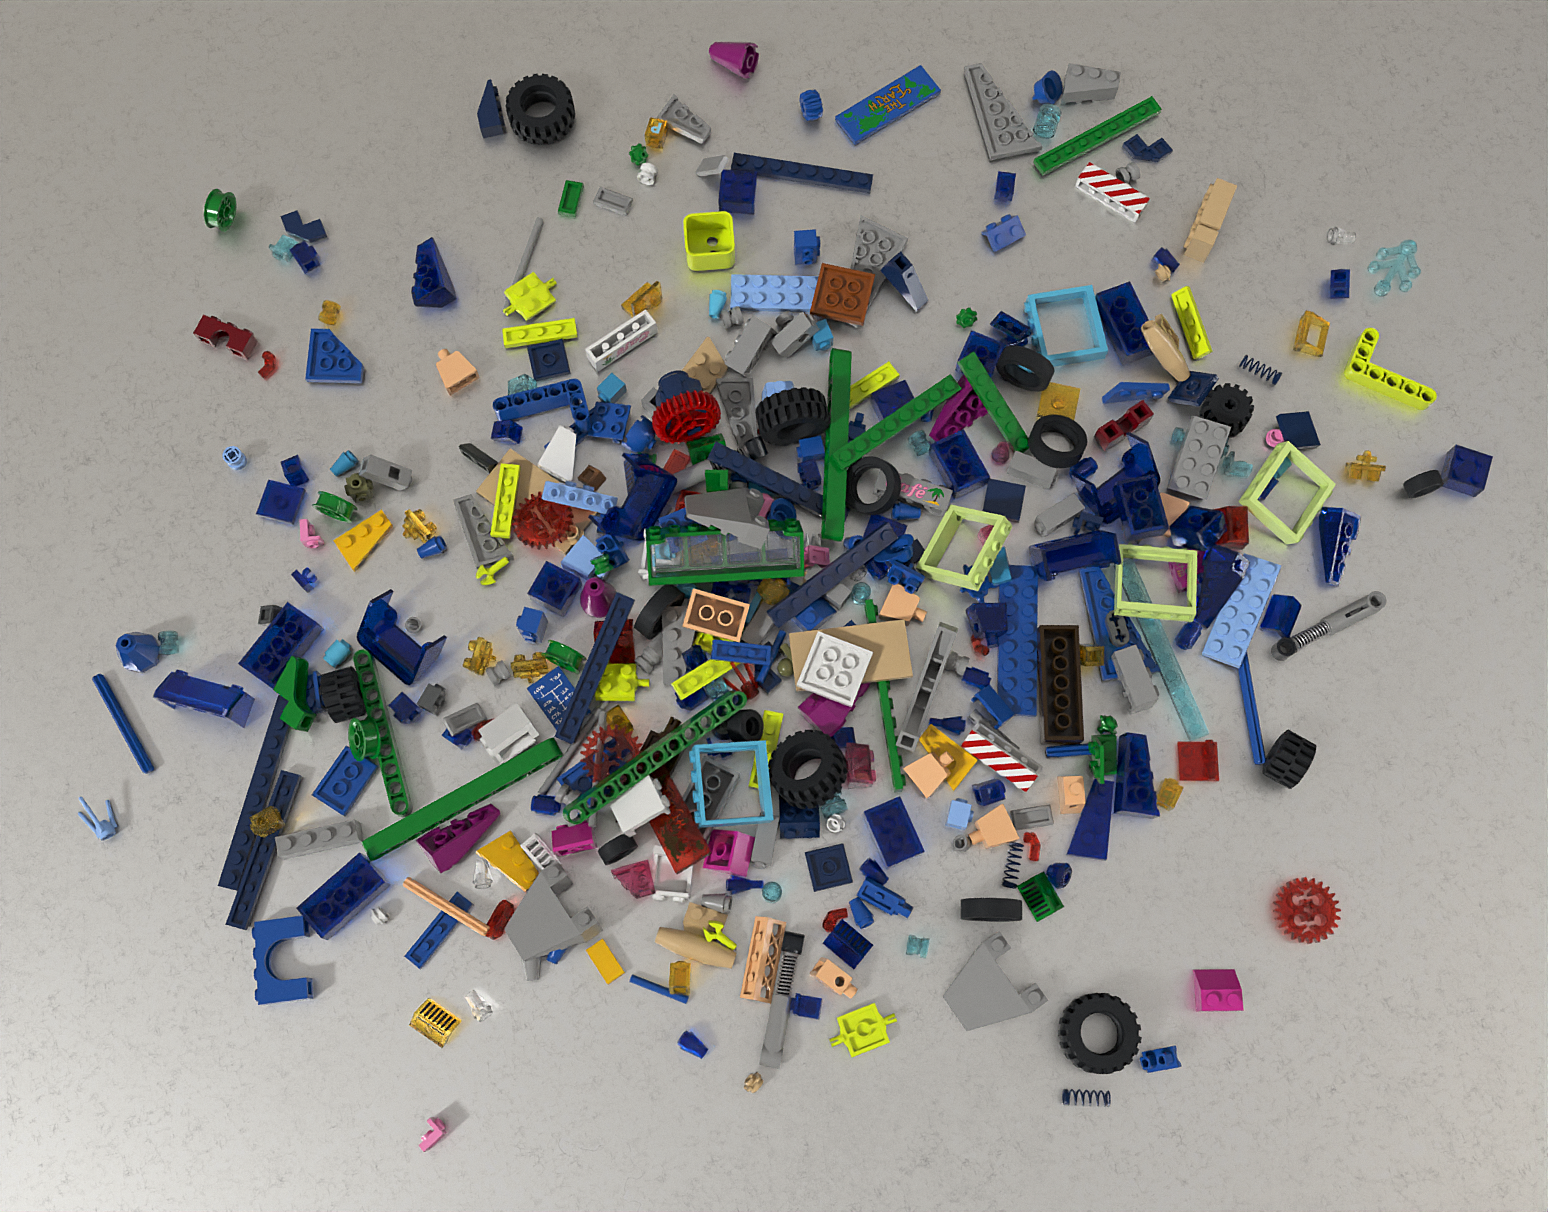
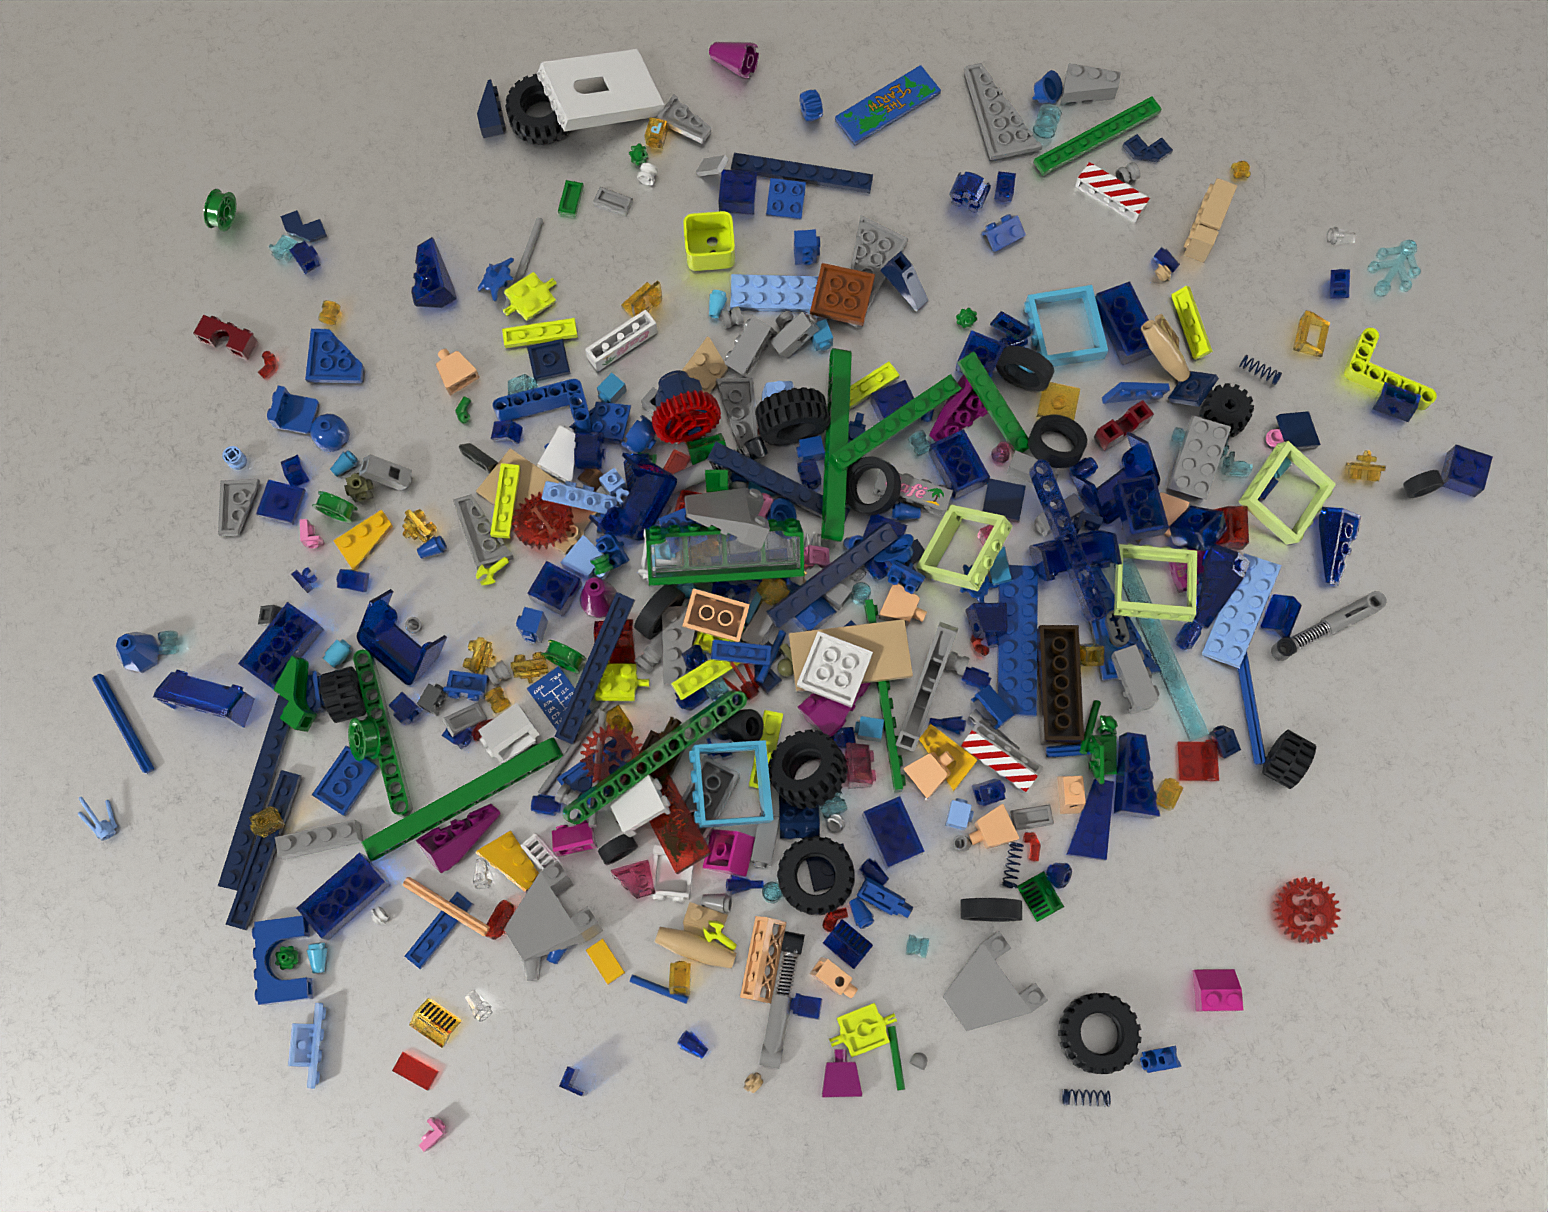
none -> light grey wing [218,479,260,536]
none -> blue bracket [267,386,319,434]
none -> green plant [275,946,299,970]
none -> light blue bracket [288,1003,326,1089]
none -> medium azure cone [307,942,327,973]
none -> blue cylinder [310,413,350,452]
none -> clear blue bracket [336,569,370,592]
none -> clear red tile [392,1052,439,1091]
none -> blue bracket [443,670,489,701]
none -> green arm [455,396,471,423]
none -> blue piece [478,258,514,301]
none -> clear yellow wheel [484,686,511,713]
none -> white panel [537,49,664,132]
none -> clear blue panel [559,1066,588,1097]
none -> clear blue brick [574,431,606,469]
none -> light blue brick [599,468,631,505]
none -> blue hinge [766,178,806,219]
none -> black tyre [777,836,855,915]
none -> magenta torso [822,1049,862,1097]
none -> dark azure brick [854,716,884,742]
none -> green bar [887,1026,905,1091]
none -> light grey hinge [909,1053,928,1070]
none -> clear blue brick [949,172,991,213]
none -> clear blue beam [1029,459,1107,623]
none -> green bar [1079,700,1101,754]
none -> dark blue bracket [1208,725,1241,759]
none -> clear yellow plate [1231,161,1251,179]
none -> clear blue brick [1373,382,1421,422]

